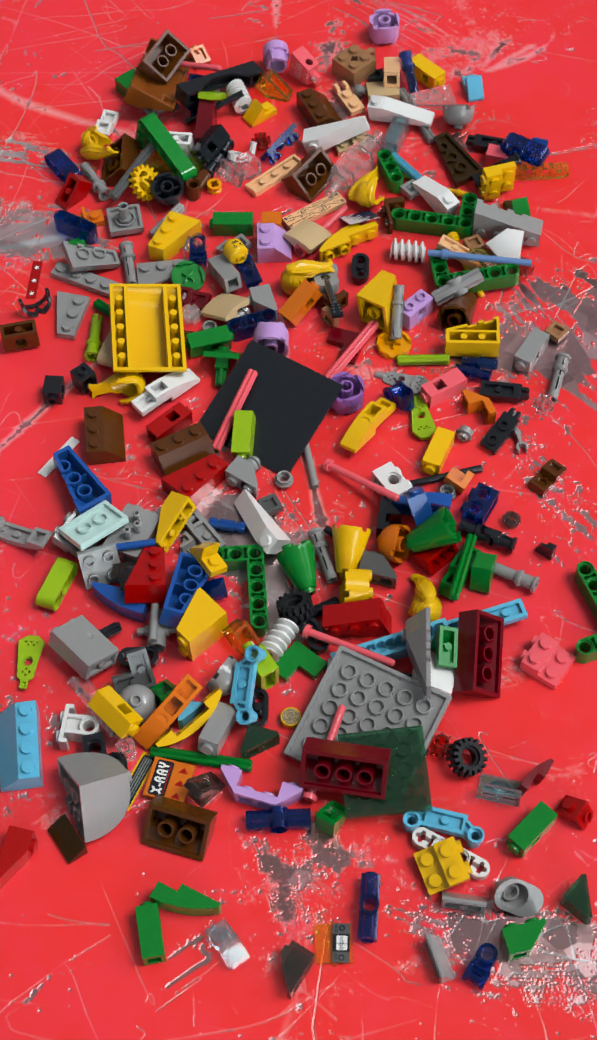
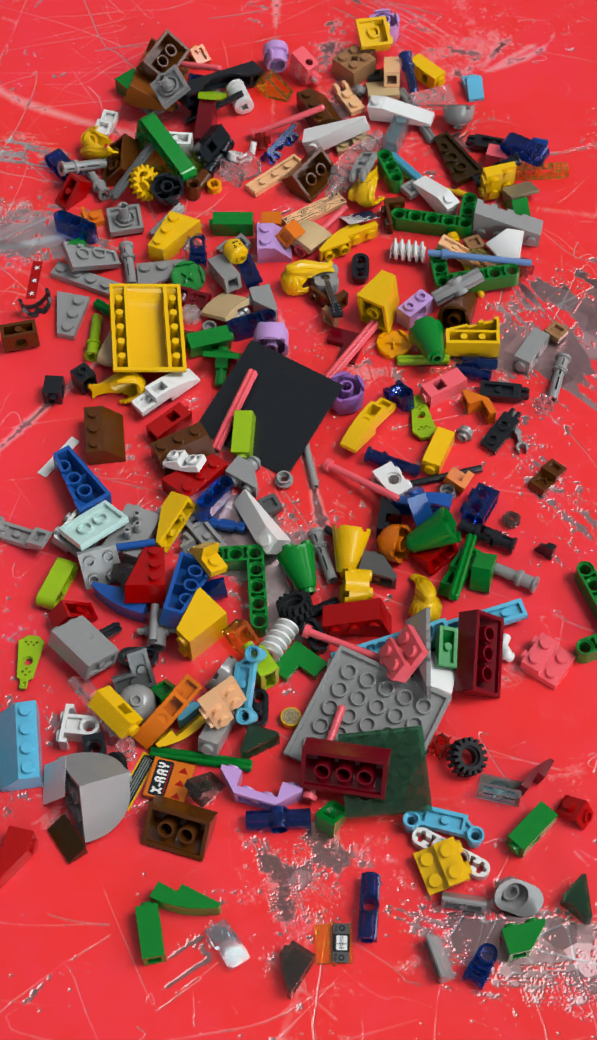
yellow slope [243,99,277,128] -> none
orange brick [278,279,322,327] -> none
light grey piece [375,371,428,395] -> none
light grey pin [390,284,405,339] -> none
none -> white sticker [43,756,66,805]
none -> red slope [48,600,98,628]
none -> light grey pin [57,158,107,176]
none -> light grey plate [150,64,191,109]
none -> white slope [162,450,207,472]
none -> clear blue beam [194,475,234,522]
none -> light nougat plate [197,675,247,730]
none -> coral bar [250,104,325,140]
none -> orange panel [275,219,305,249]
none -> light grey hinge [349,151,377,182]
none -> yellow plate [354,16,393,52]
none -> clear blue pin [364,446,421,477]
none -> coral plate [379,624,428,683]
none -> green cone [408,316,445,364]
none -> dark tan slope [501,181,540,201]
none -> white arm [502,633,515,662]

